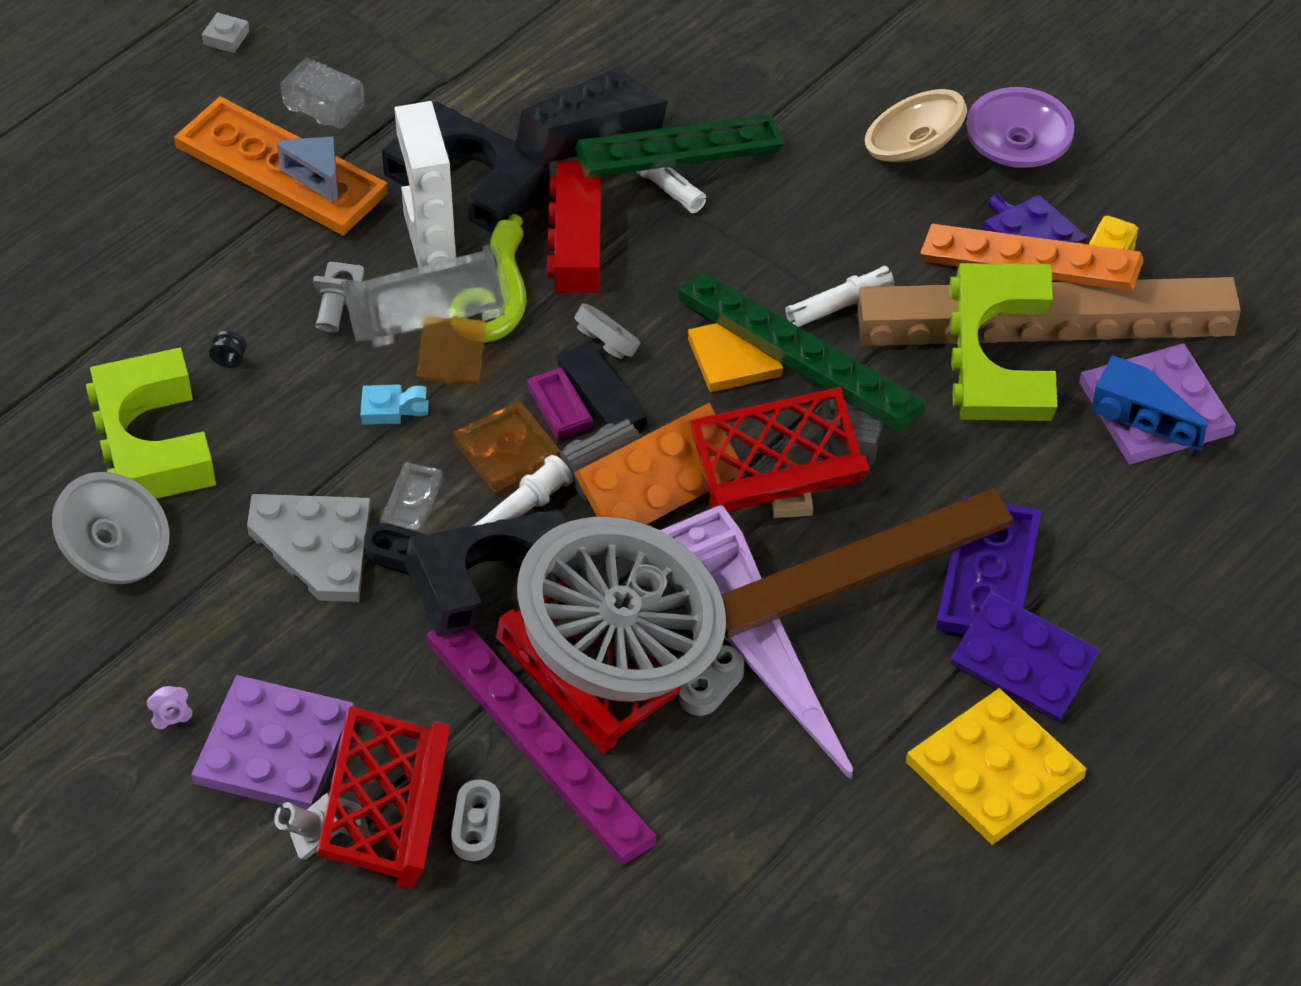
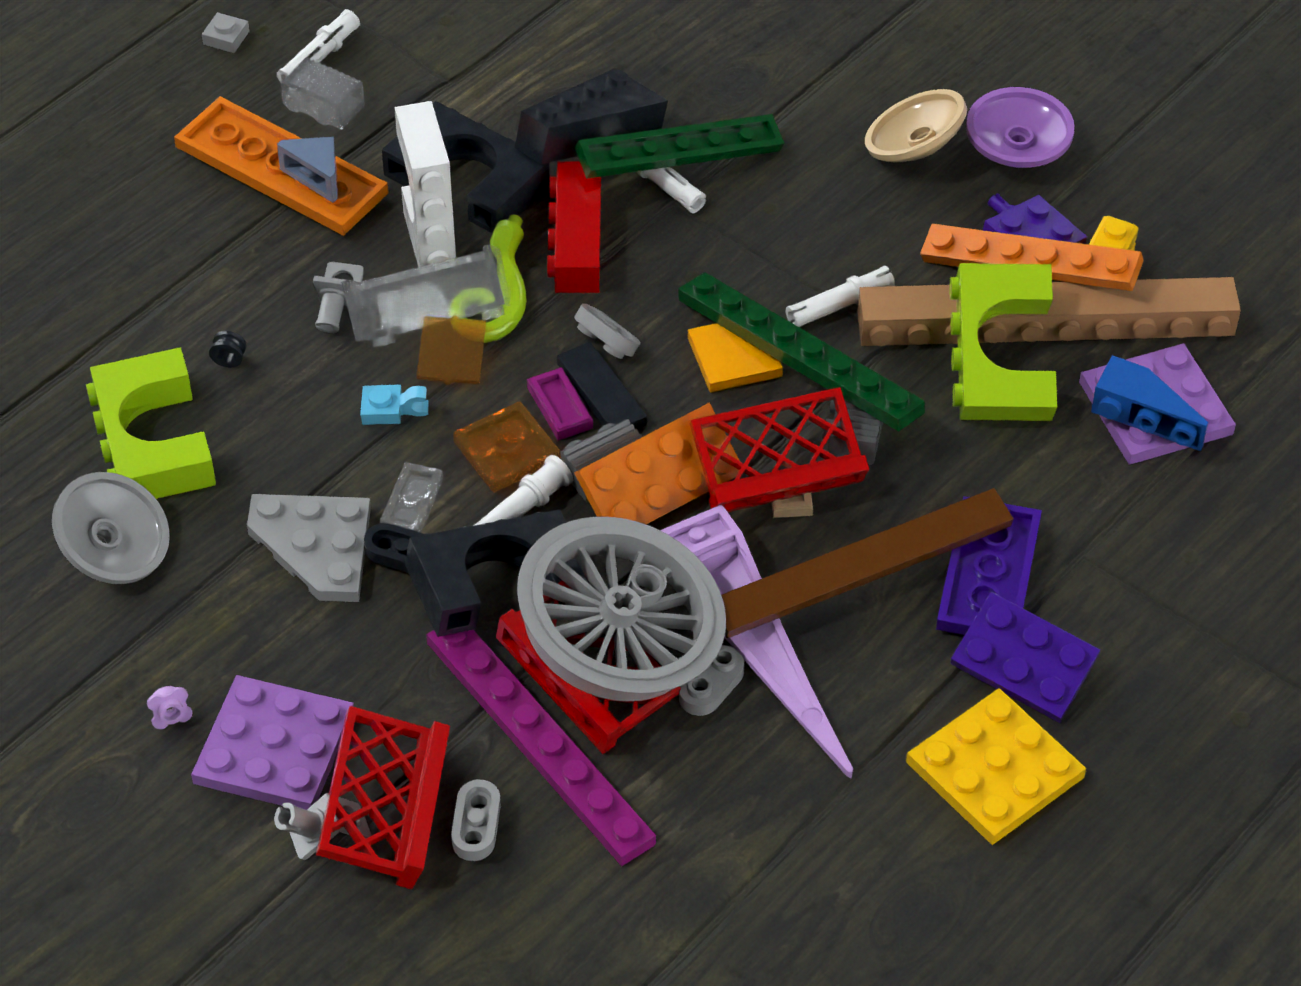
none -> white pin [277,9,360,89]

